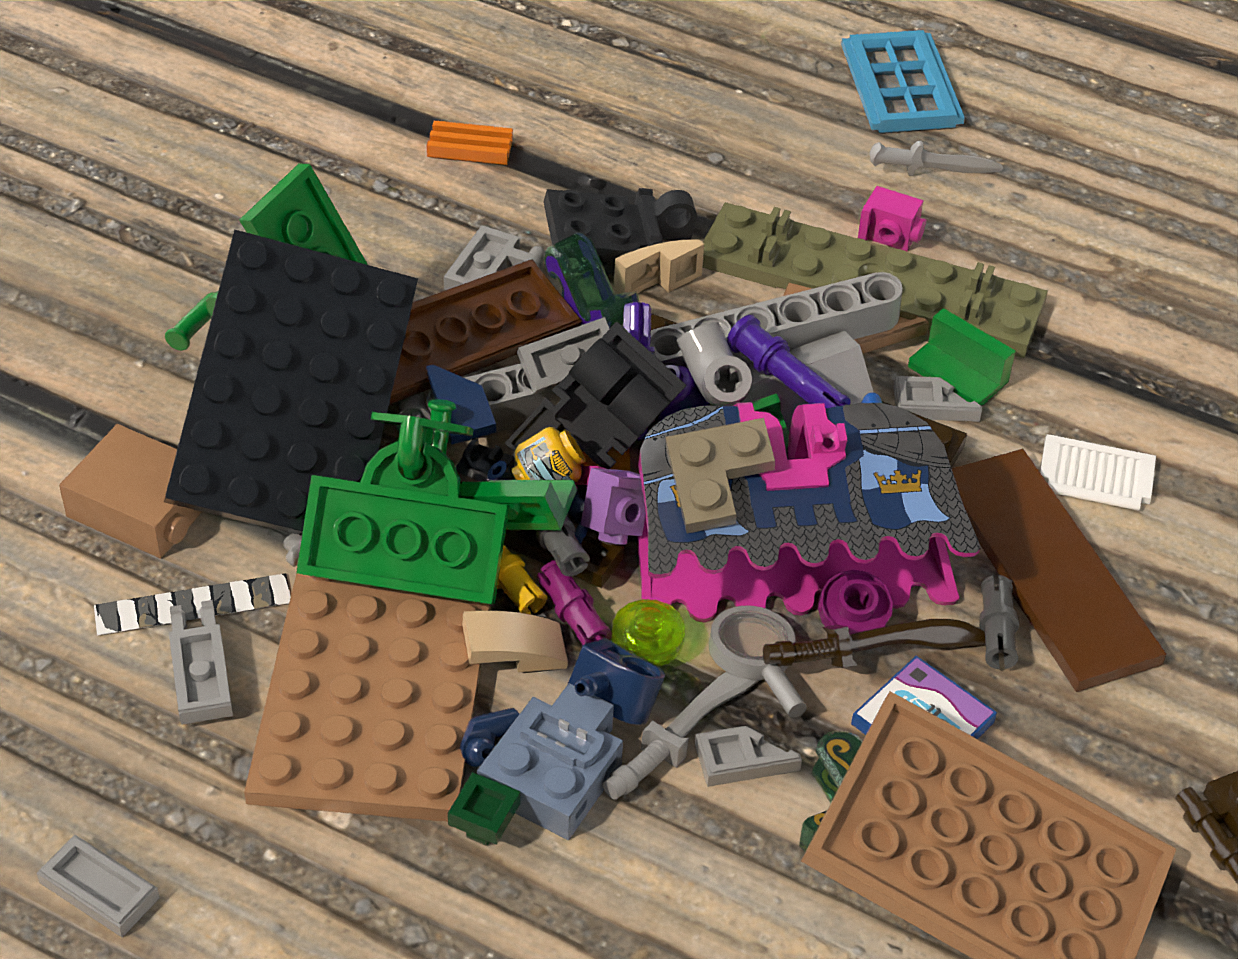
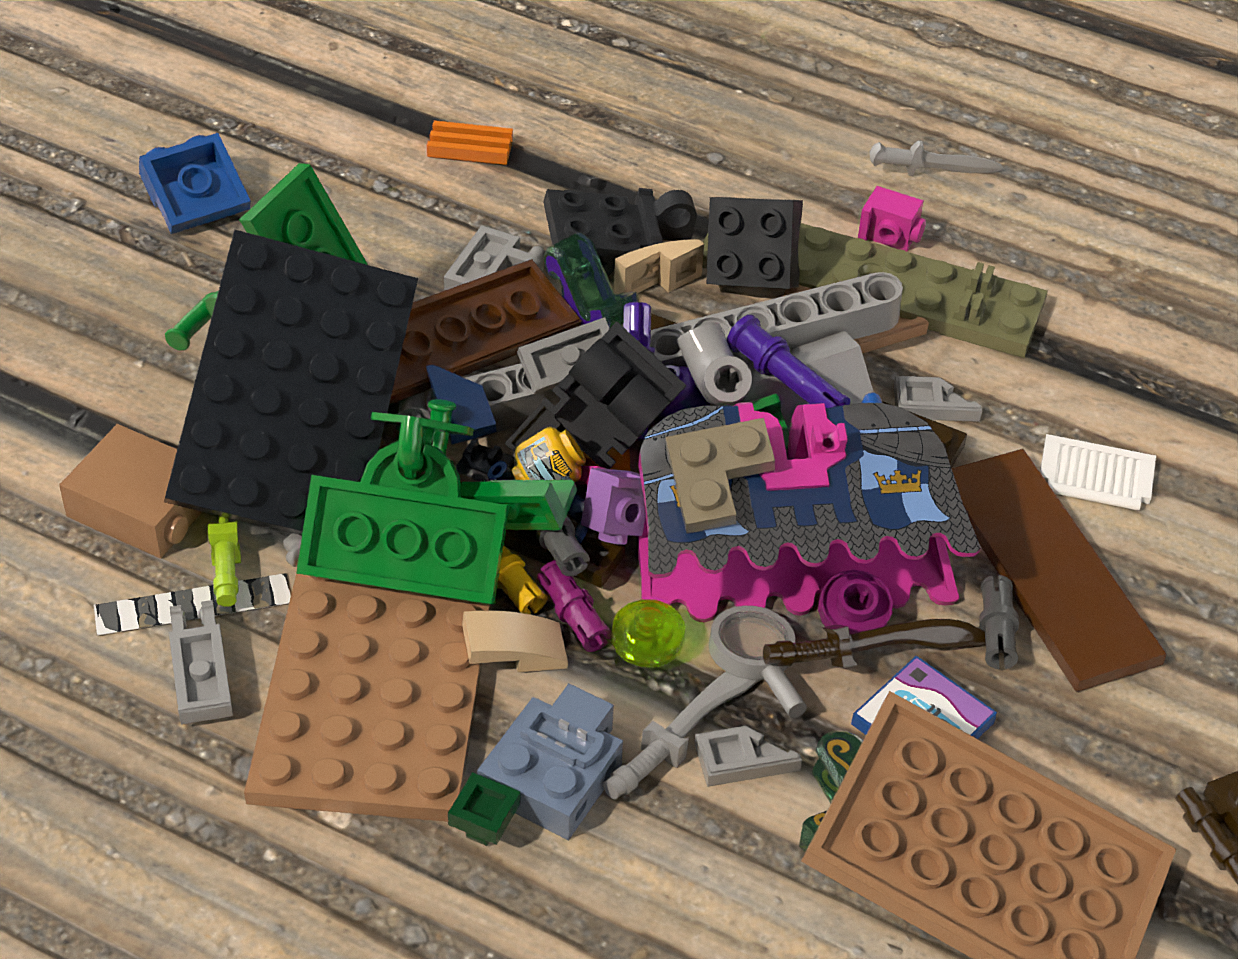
light grey tile [37,835,160,938] -> none
dark blue arm [460,707,519,767] -> none
dark blue piece [568,638,665,725] -> none
dark azure piece [841,30,965,133] -> none
green panel [908,308,1016,406] -> none
none -> blue plate [139,133,251,234]
none -> lime sword [208,516,241,607]
none -> black brick [706,197,803,289]

